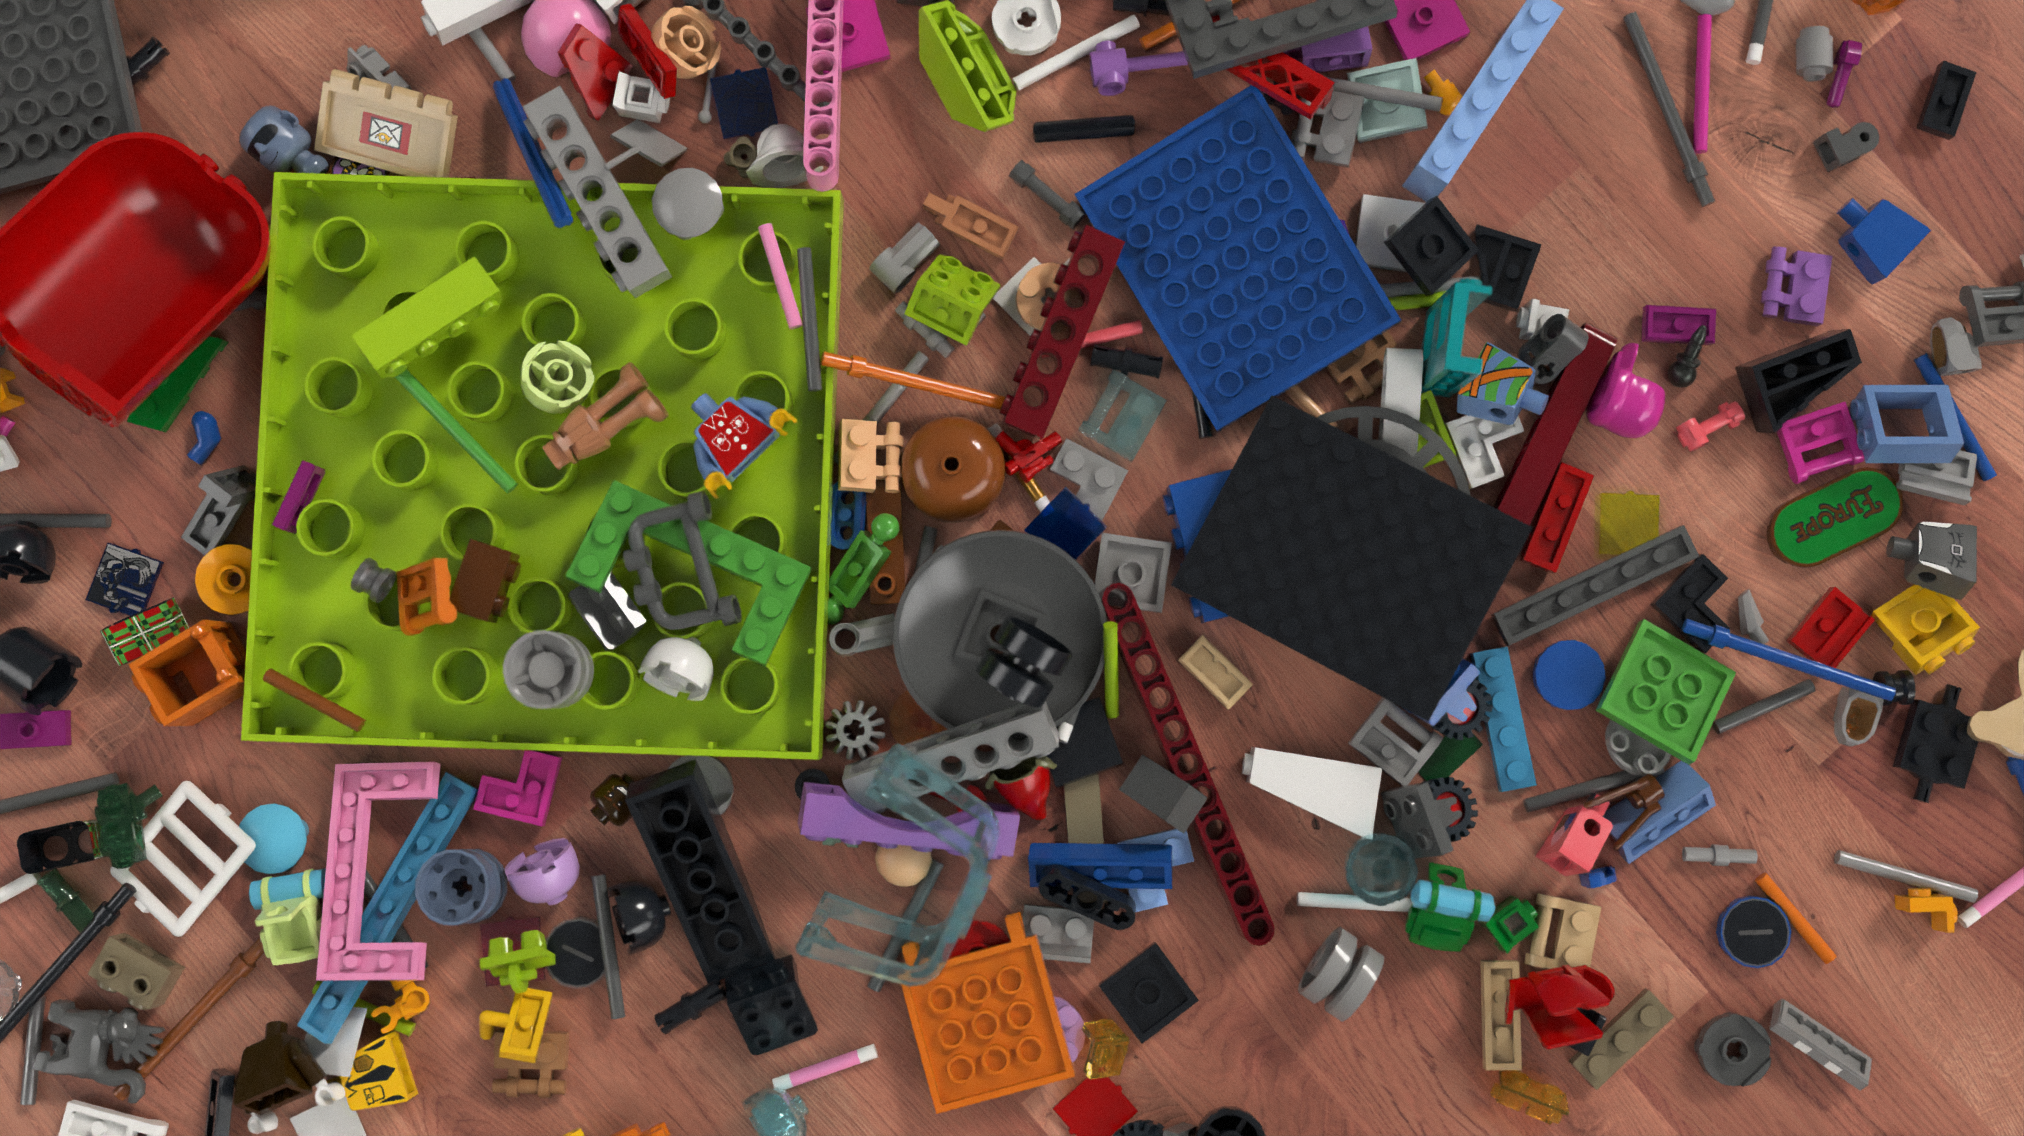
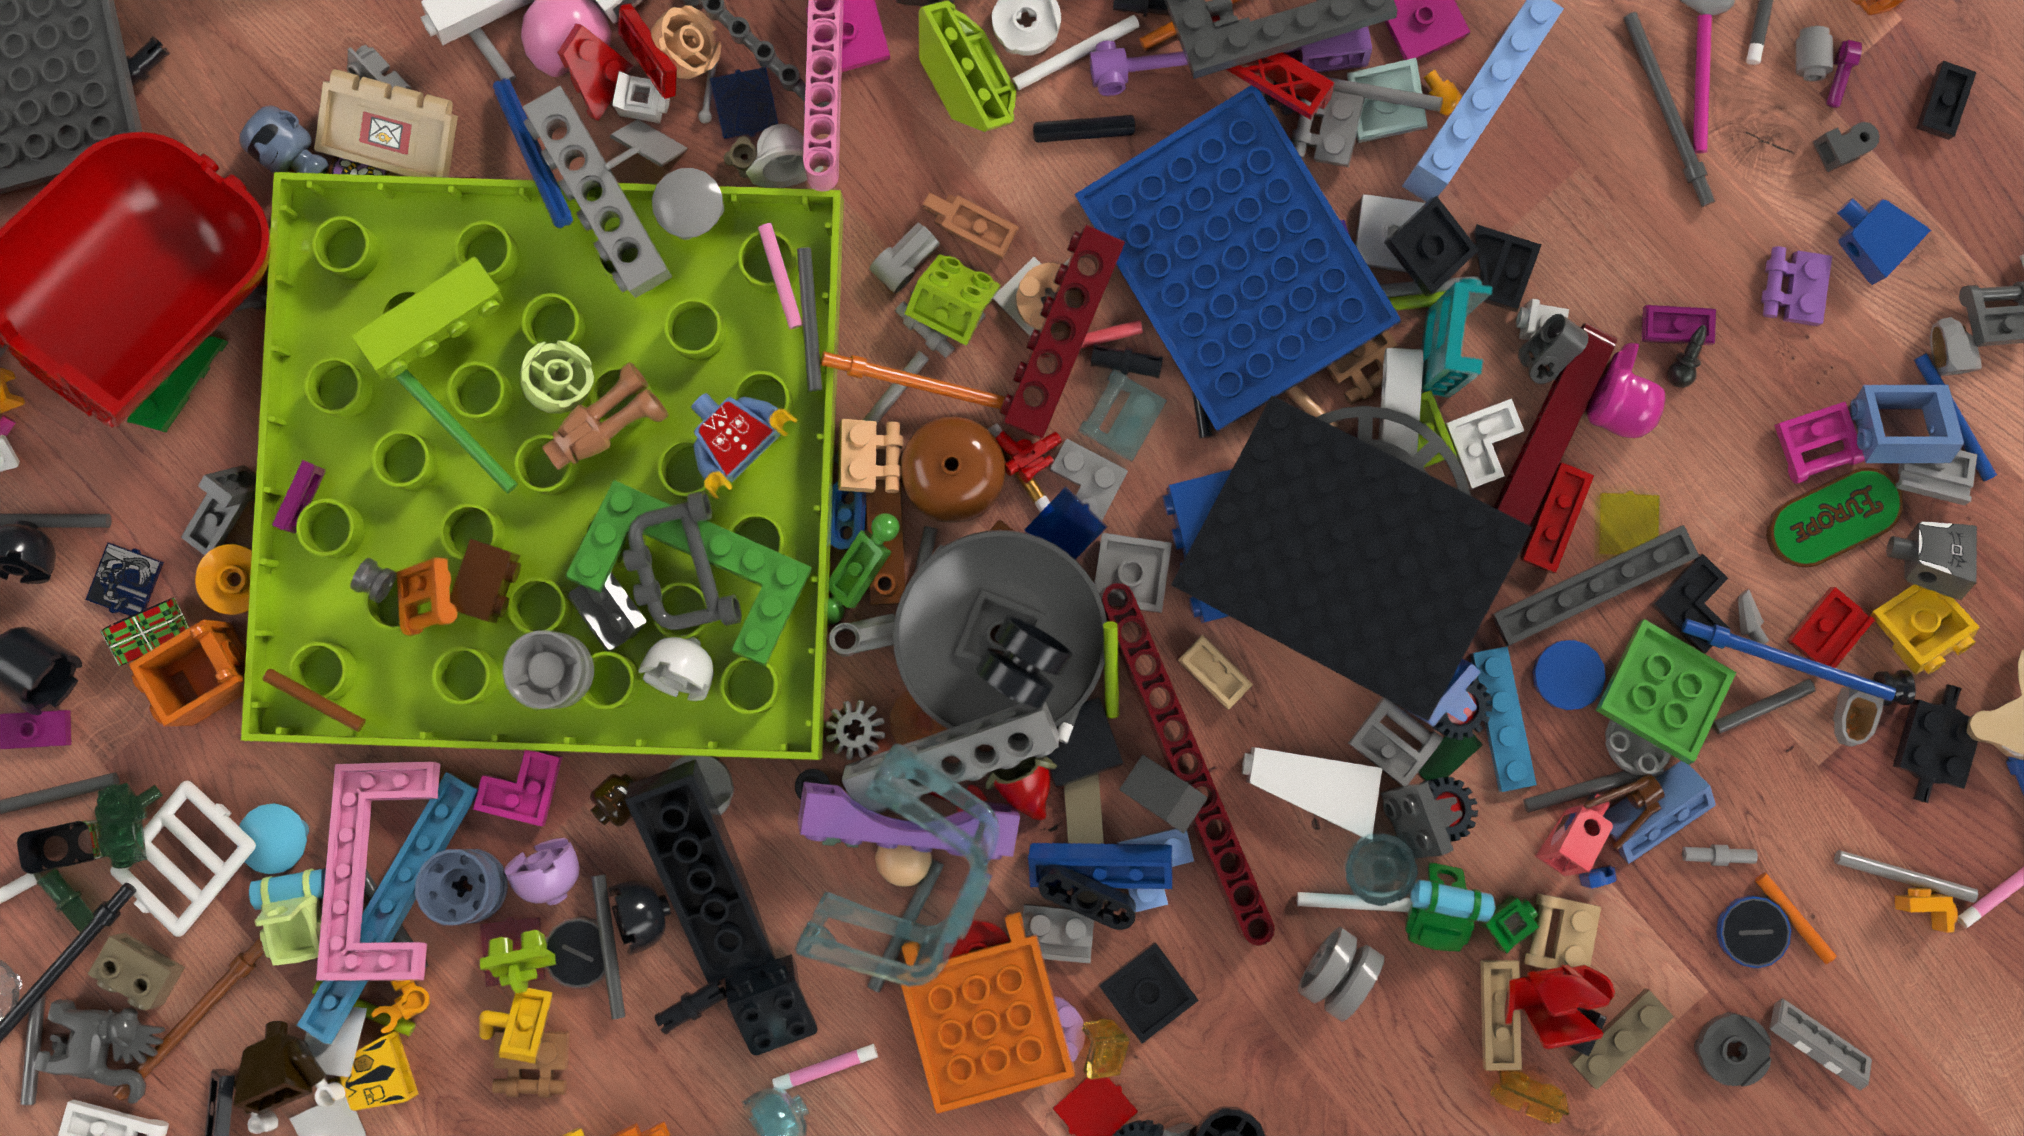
blue arm [187,411,221,465] -> none
dark grey bar [1009,160,1086,229] -> none
torso [1457,342,1549,425] -> none
coral bar [1676,401,1745,452] -> none
black wedge [1735,329,1862,433] -> none

